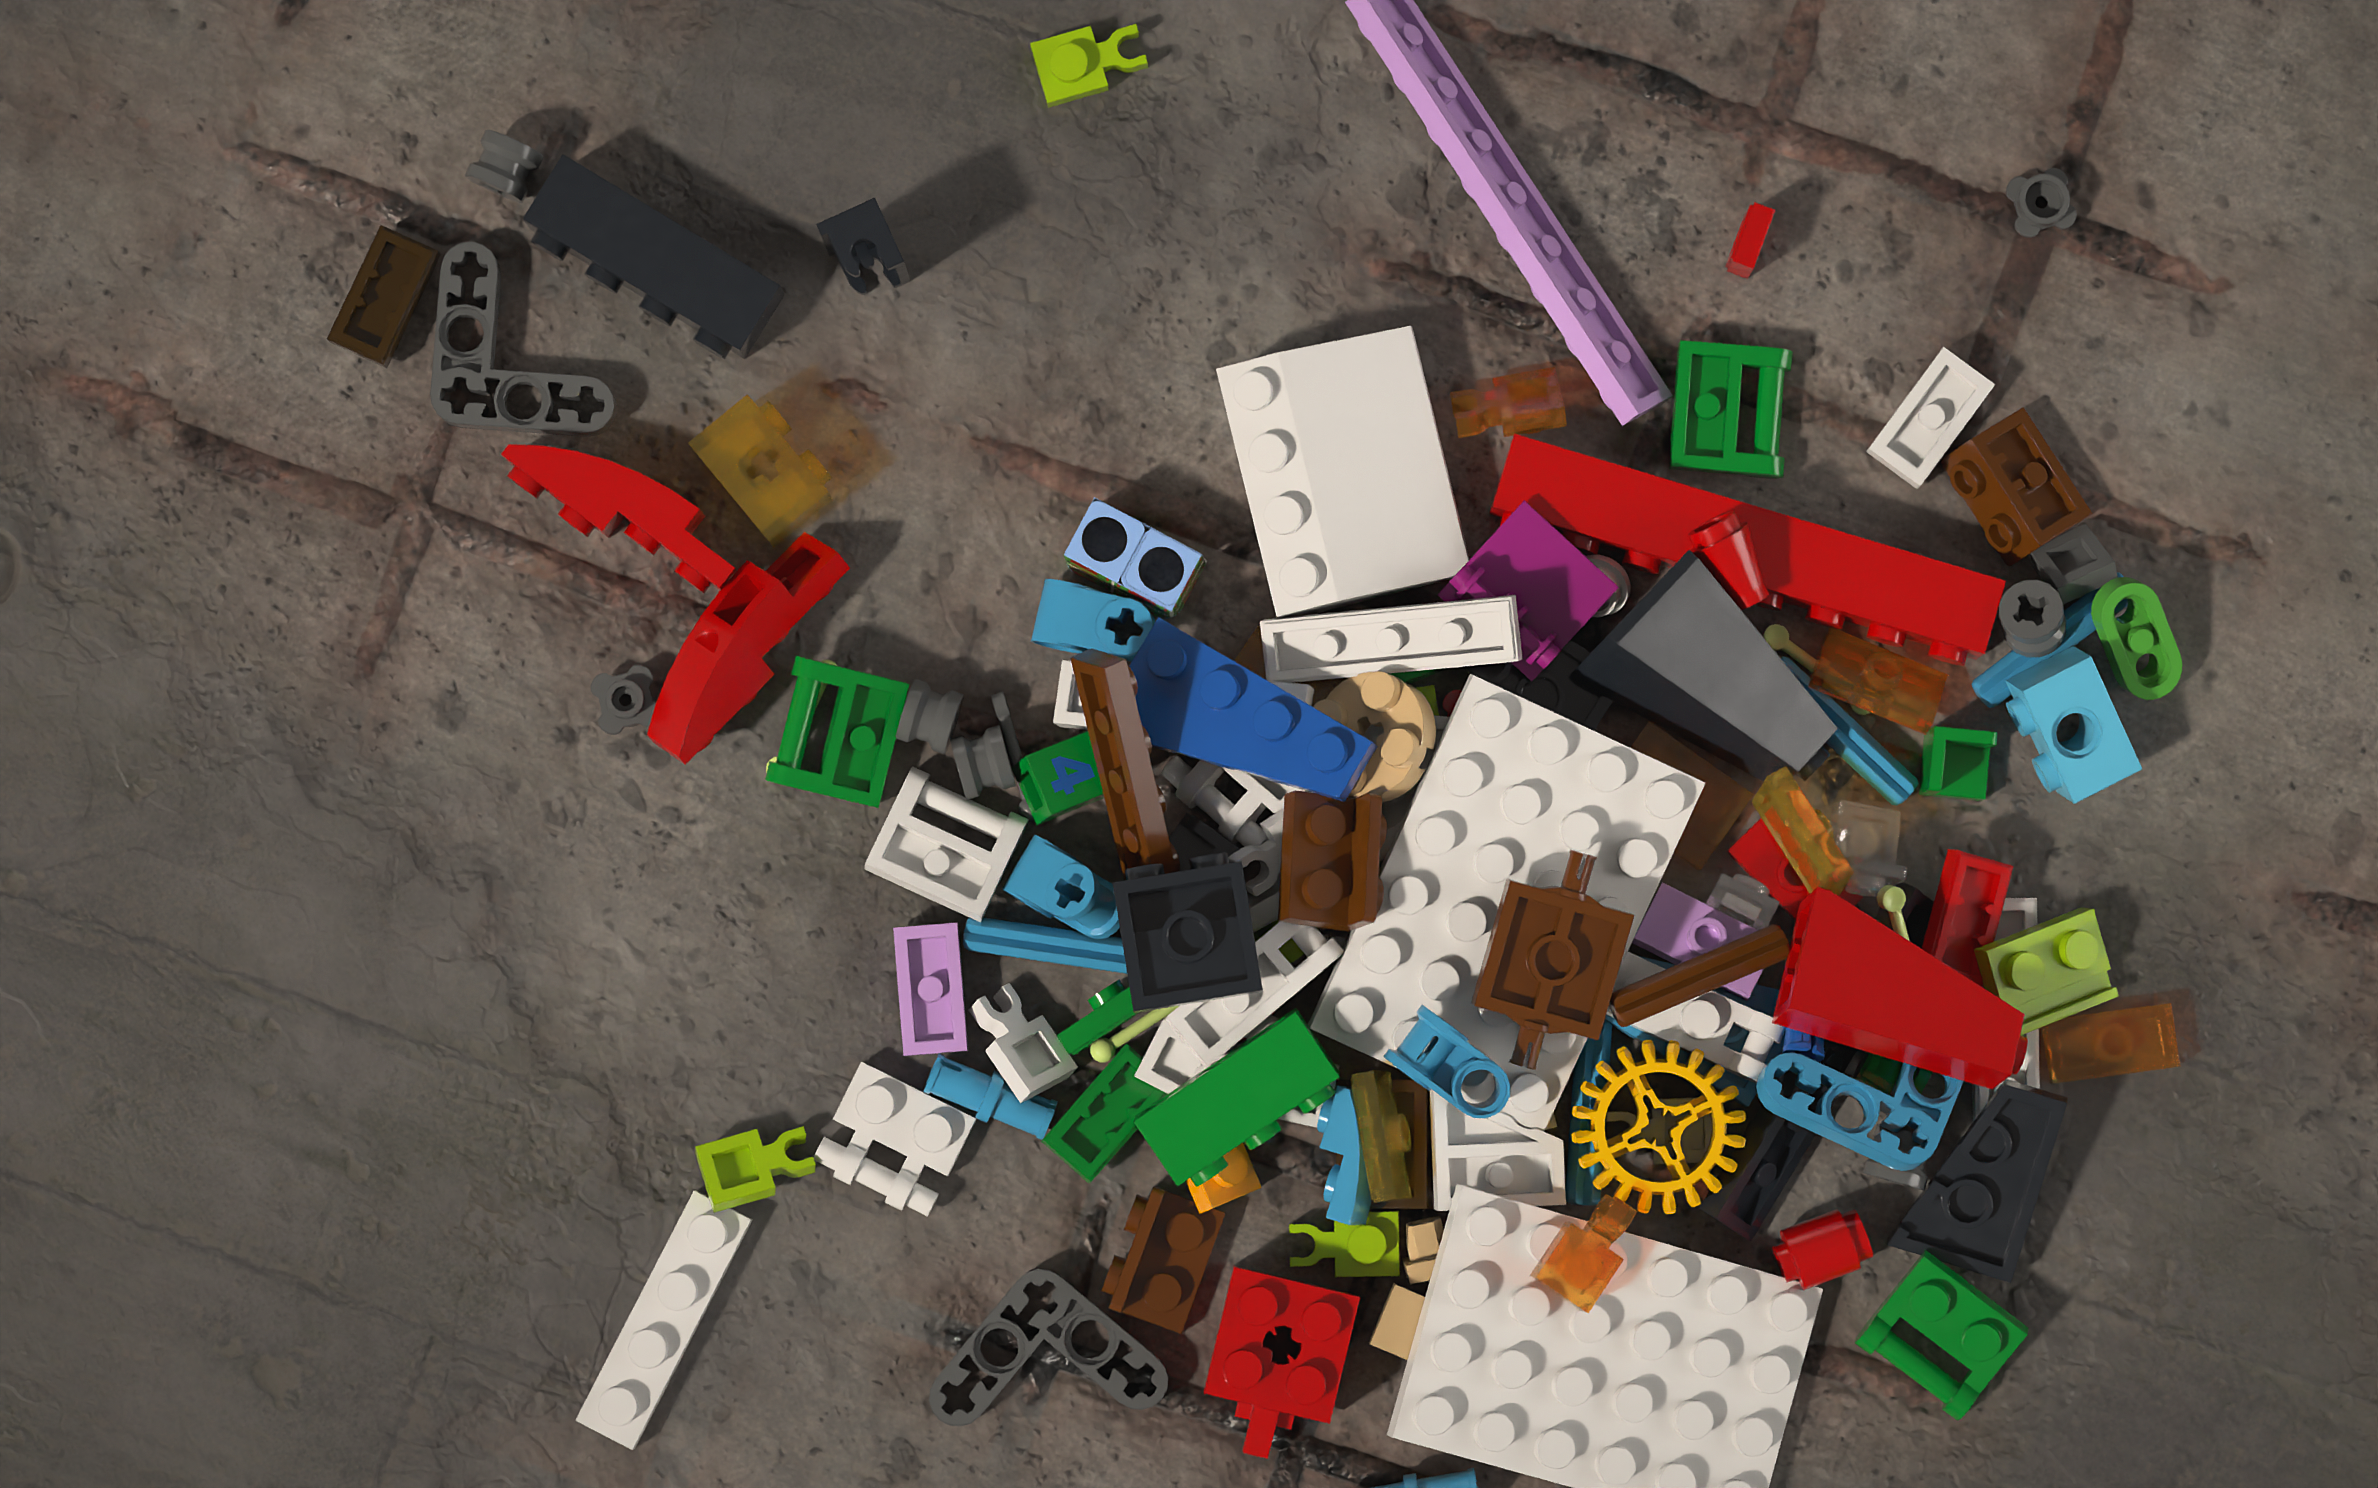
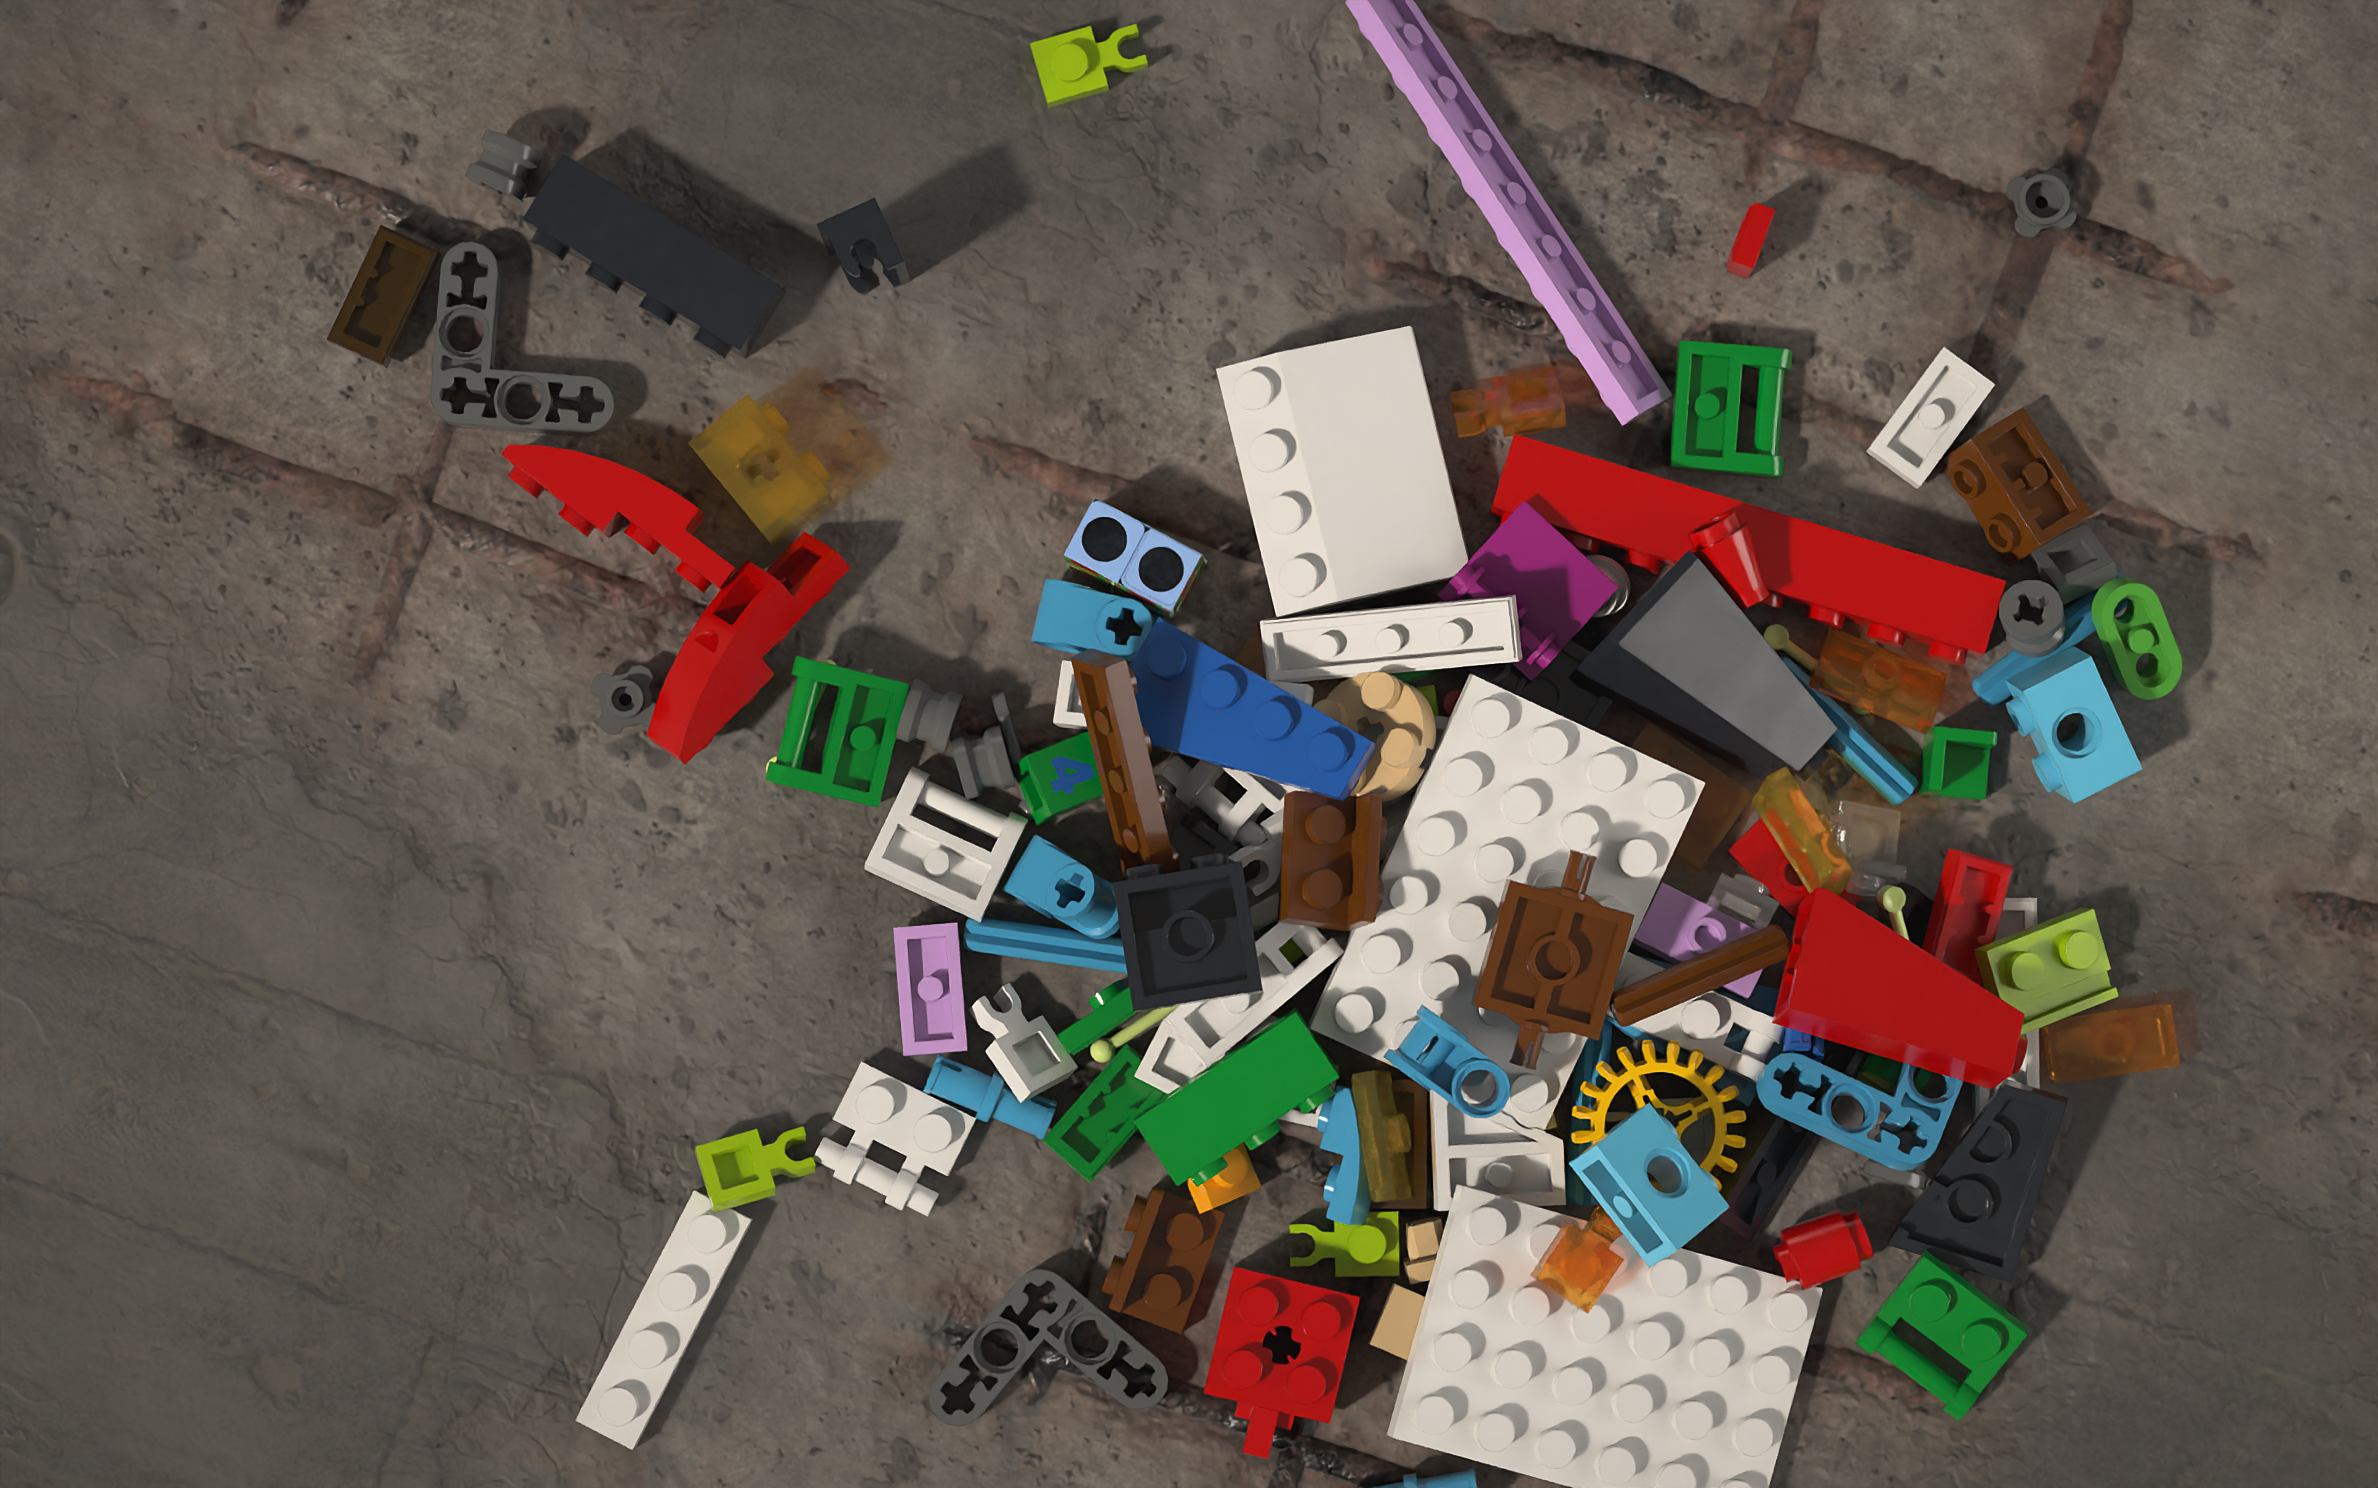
none -> medium azure brick [1569,1103,1730,1268]

